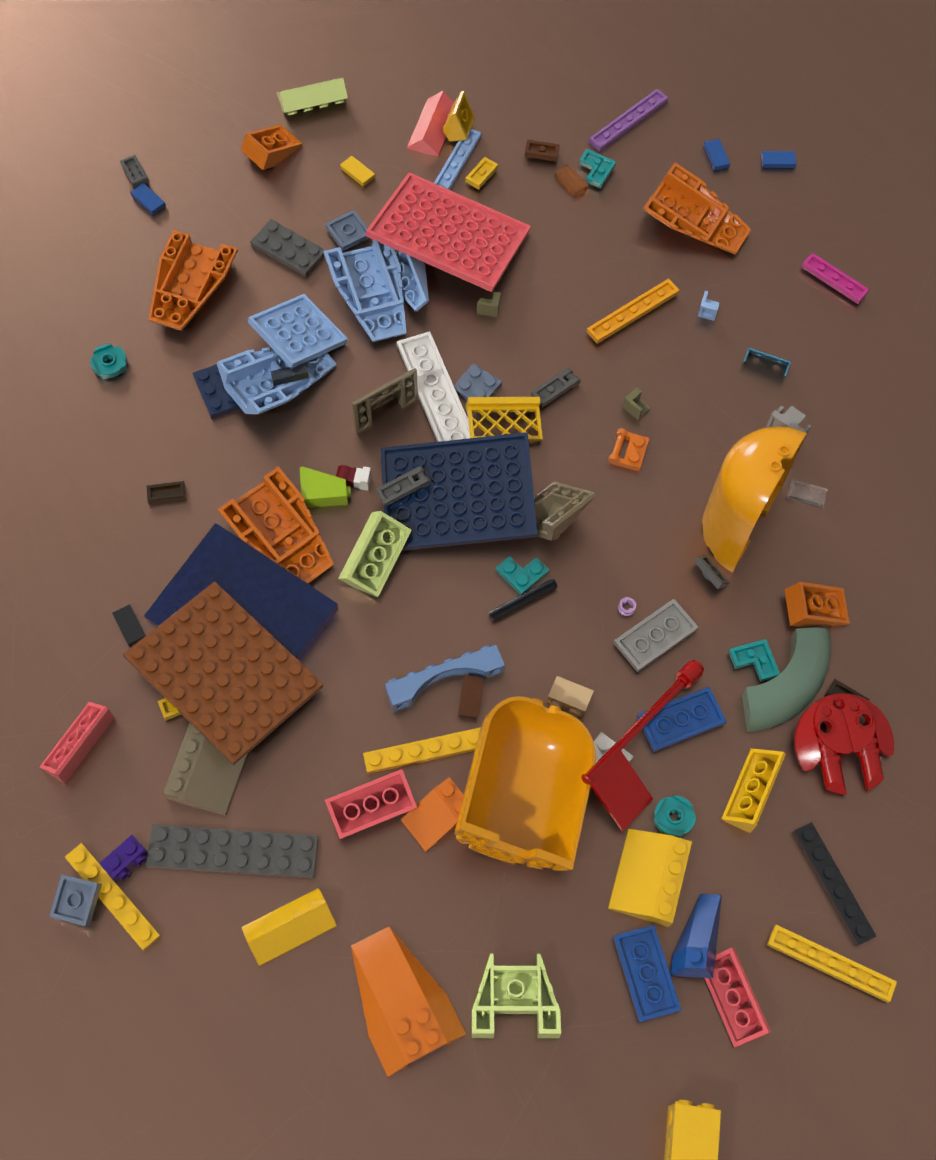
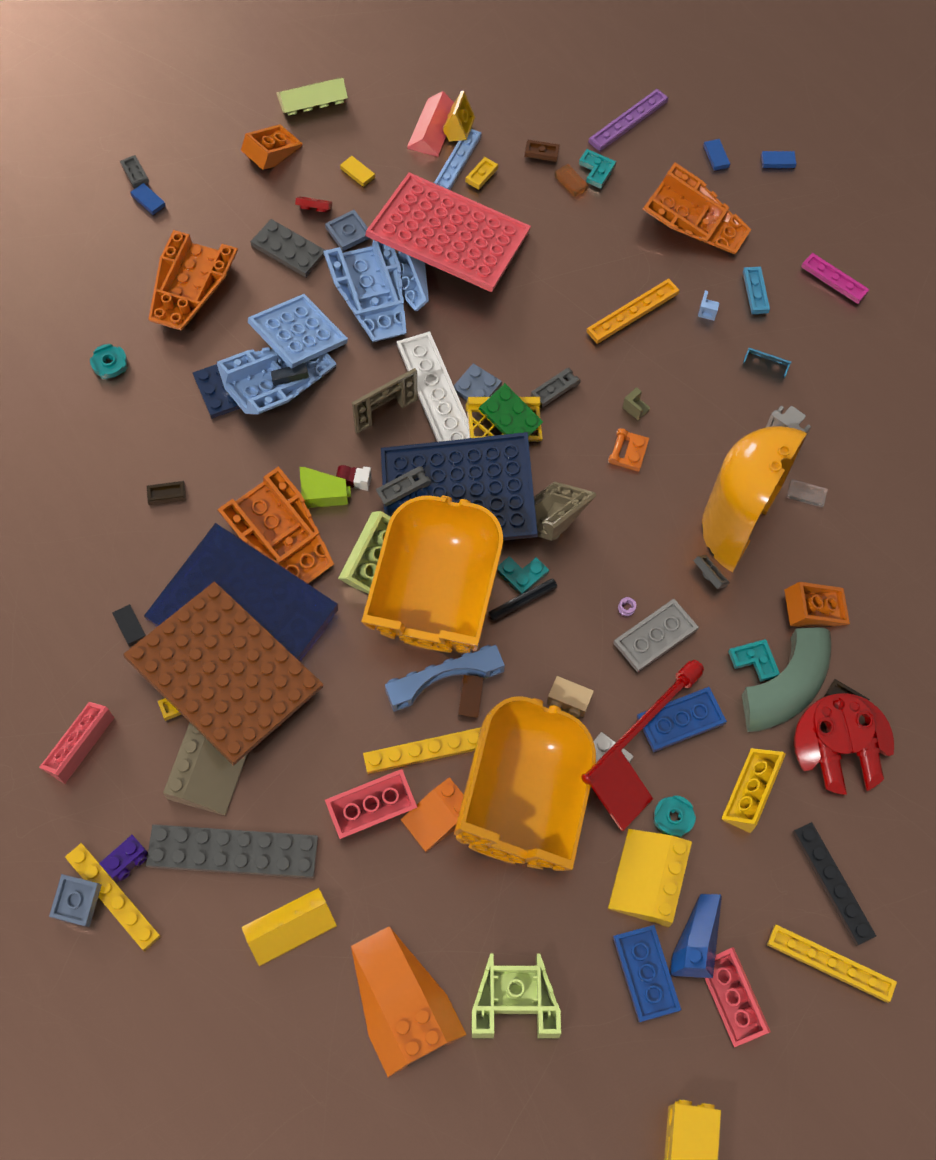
olive panel [477,292,501,317] -> none
none -> red plate [295,196,332,212]
none -> light orange cylinder [361,496,503,653]
none -> green plate [479,383,543,437]
none -> dark azure plate [743,267,770,314]

